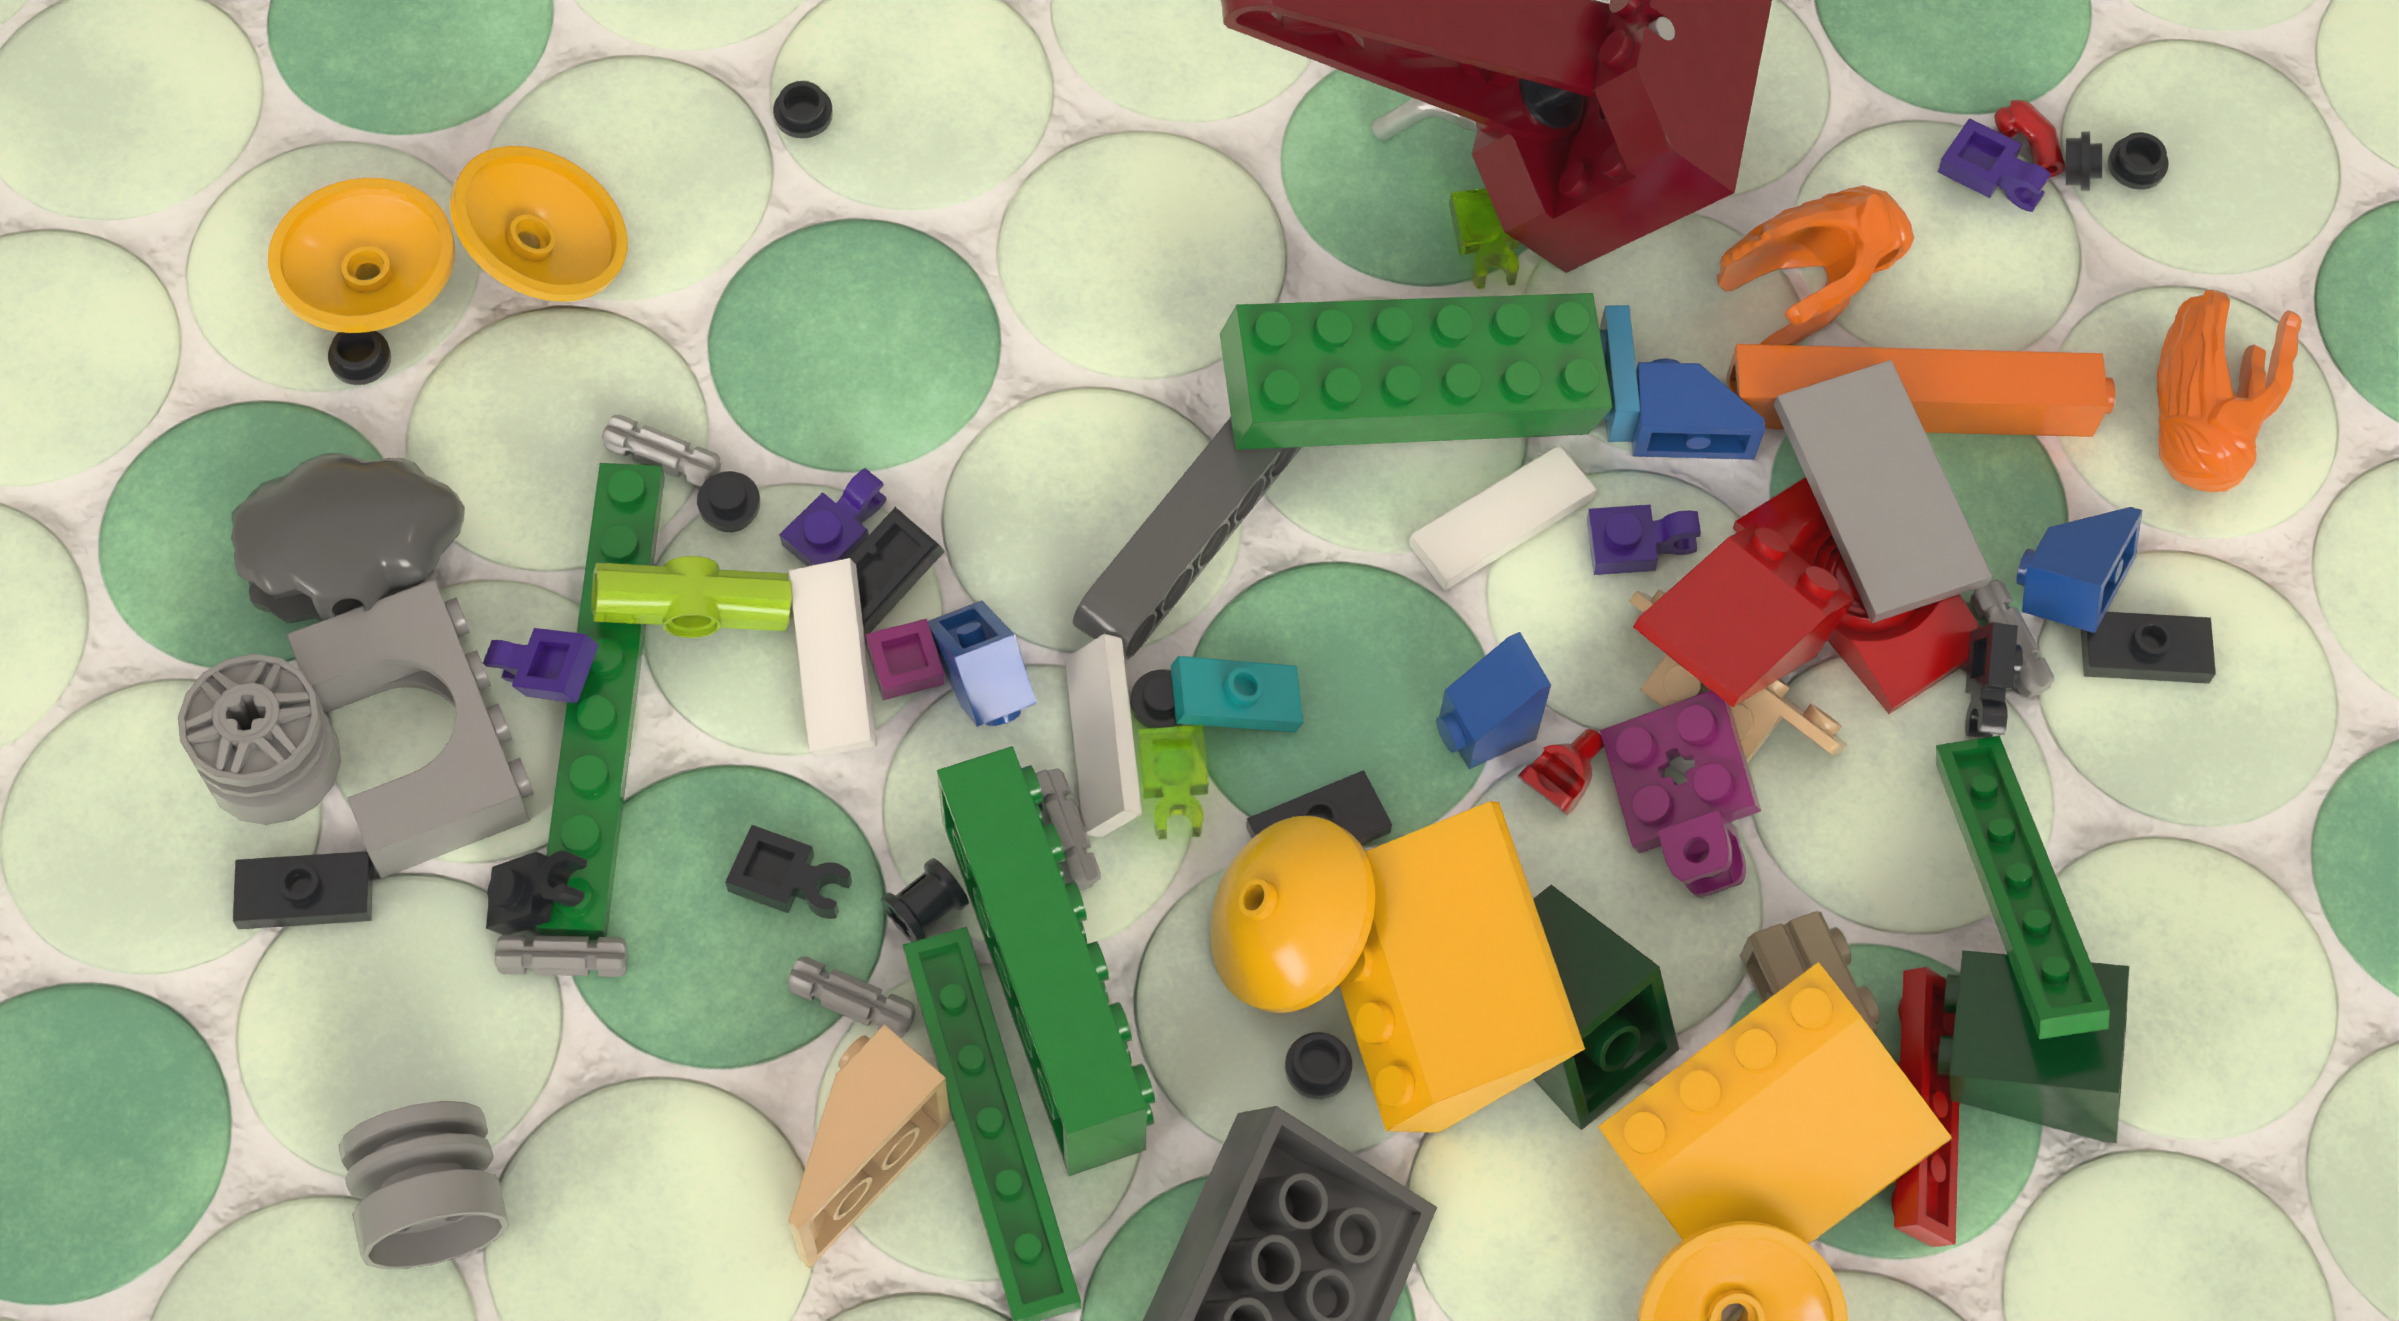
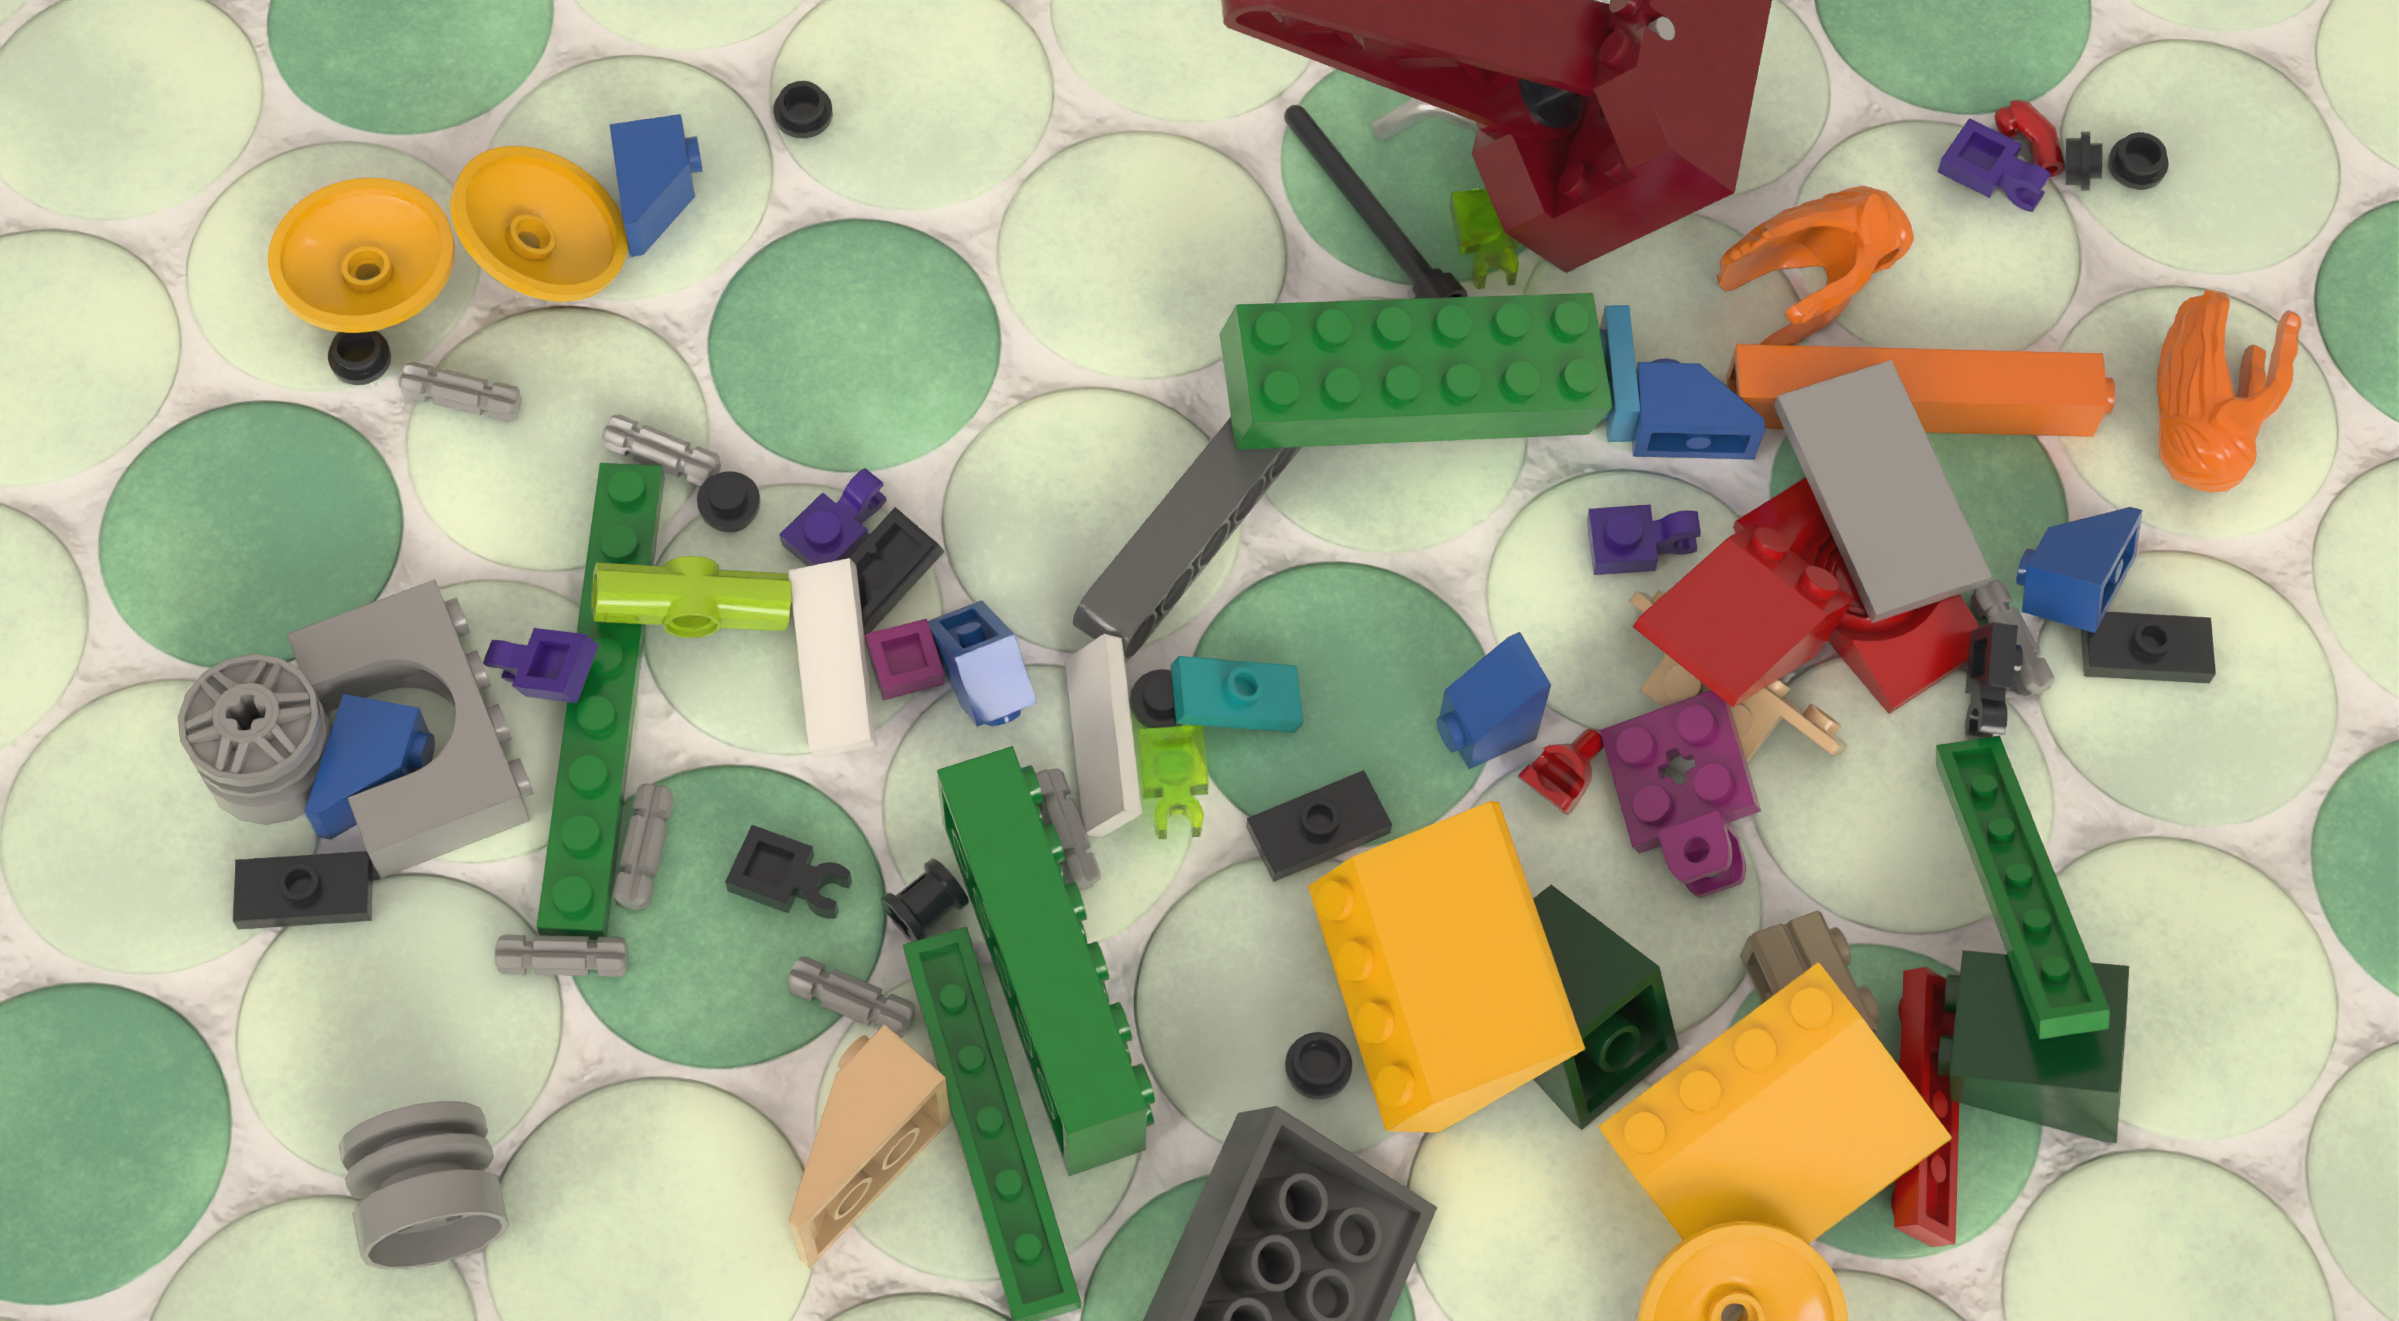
dark grey piece [231,453,465,623] -> none
black plate [486,851,587,935] -> none
yellow dish [1210,816,1375,1013] -> none
white tile [1409,444,1597,591] -> none
none -> blue slope [304,694,435,840]
none -> light grey axle [399,362,522,422]
none -> blue slope [609,114,703,257]
none -> light grey axle [613,783,673,910]
none -> black piece [1284,105,1468,299]

